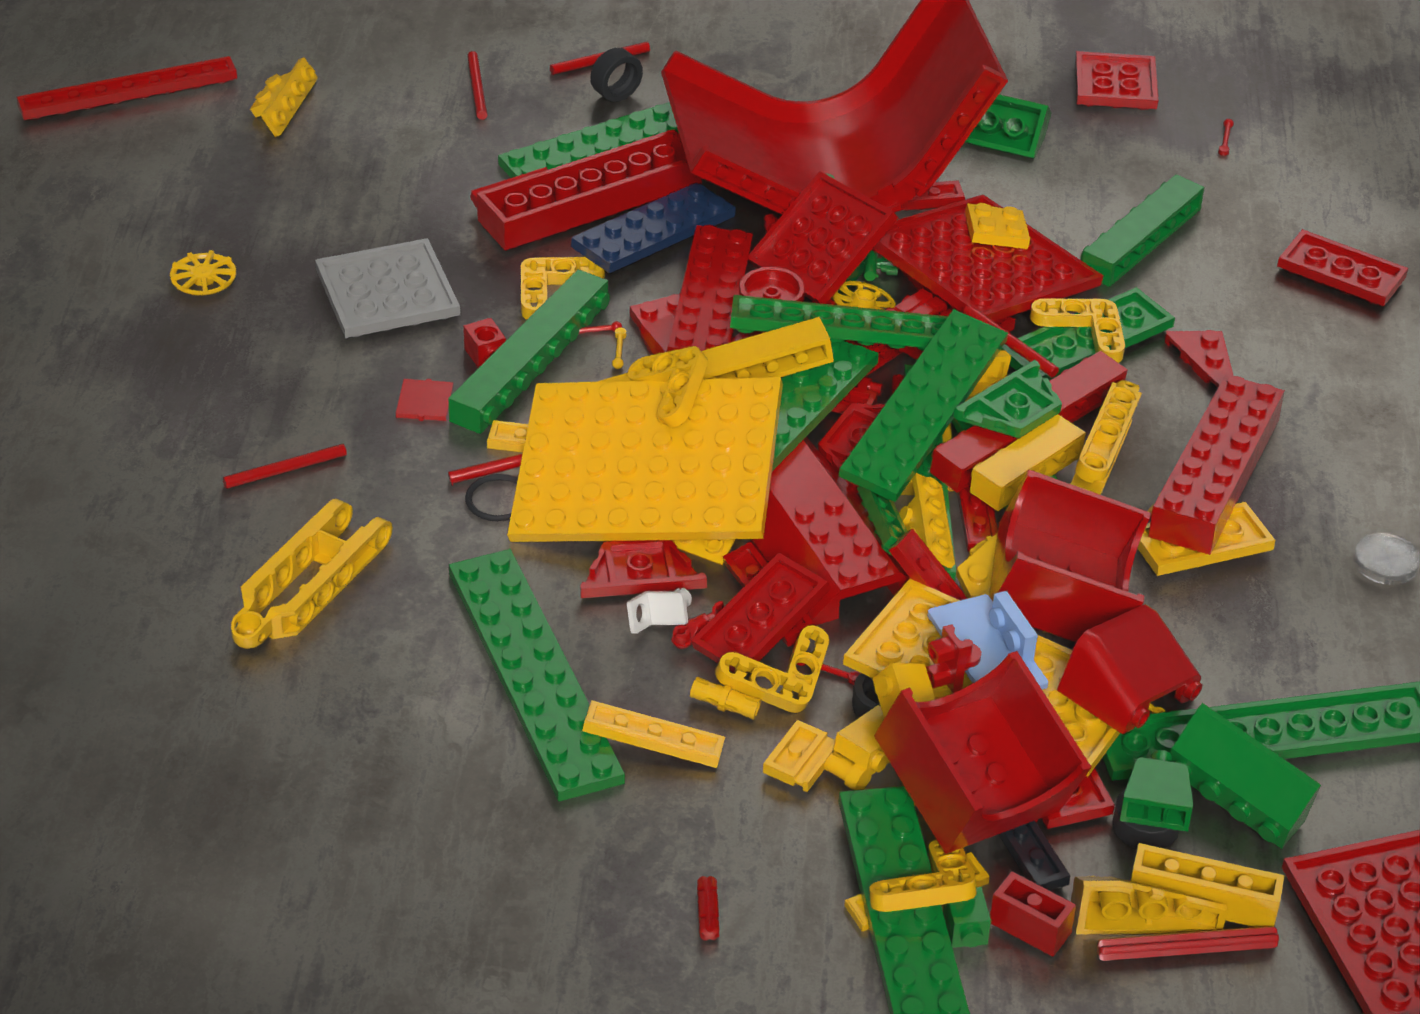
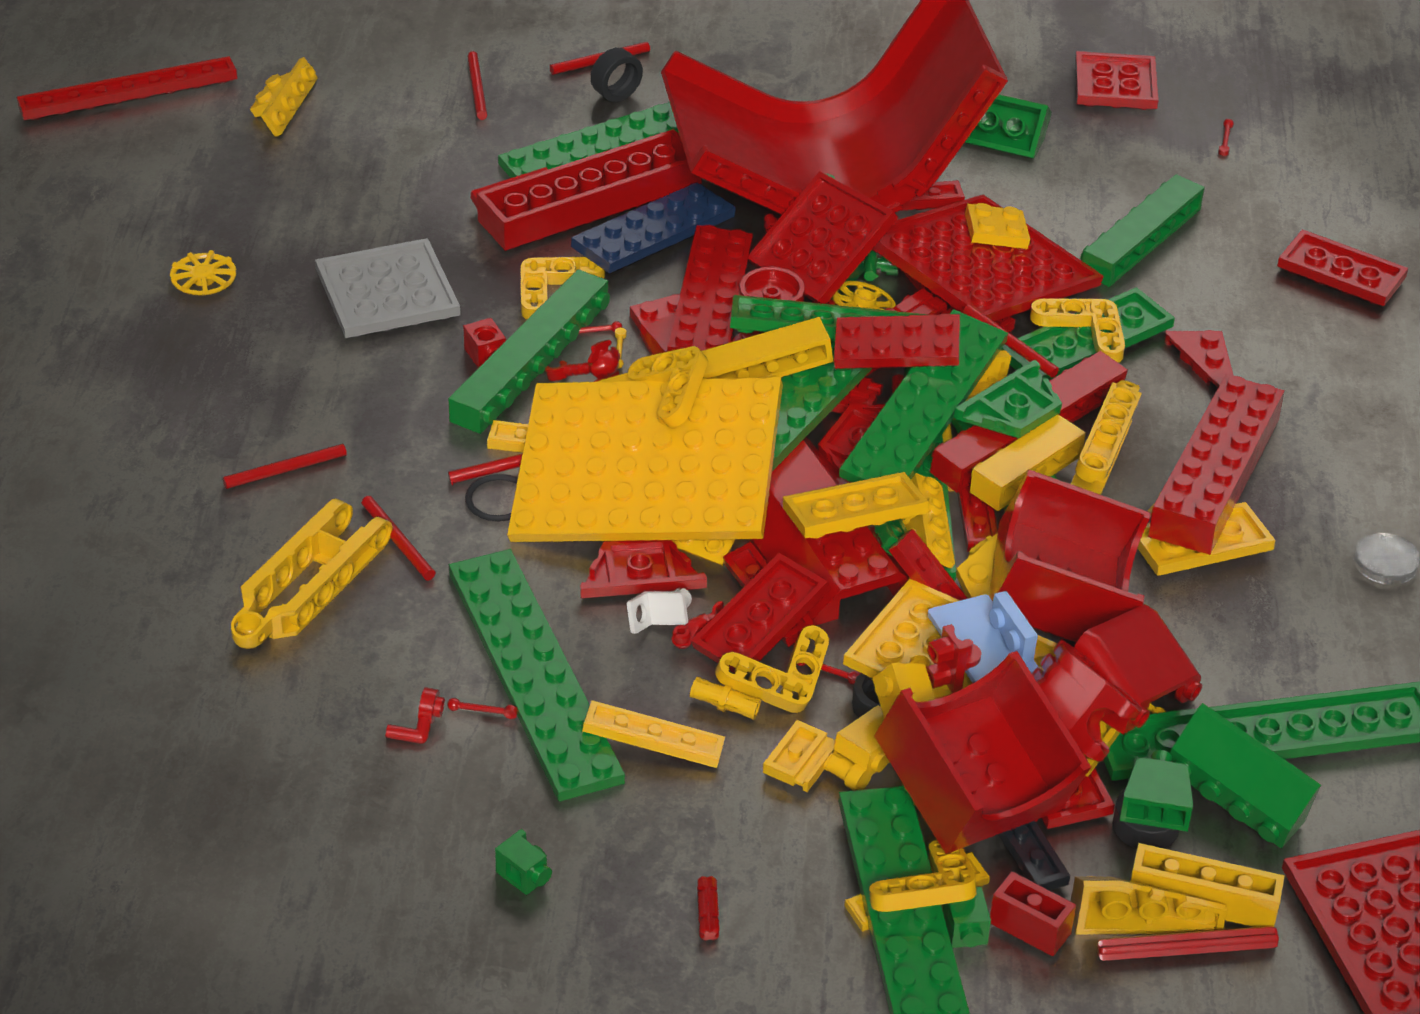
red piece [396,379,454,421] -> none
none -> red bar [361,496,436,581]
none -> red plate [385,687,445,744]
none -> red hinge [447,698,518,719]
none -> green brick [495,829,552,896]
none -> red piece [545,340,620,382]
none -> yellow plate [783,472,929,538]
none -> red plate [834,314,960,369]
none -> red piece [1032,640,1142,762]

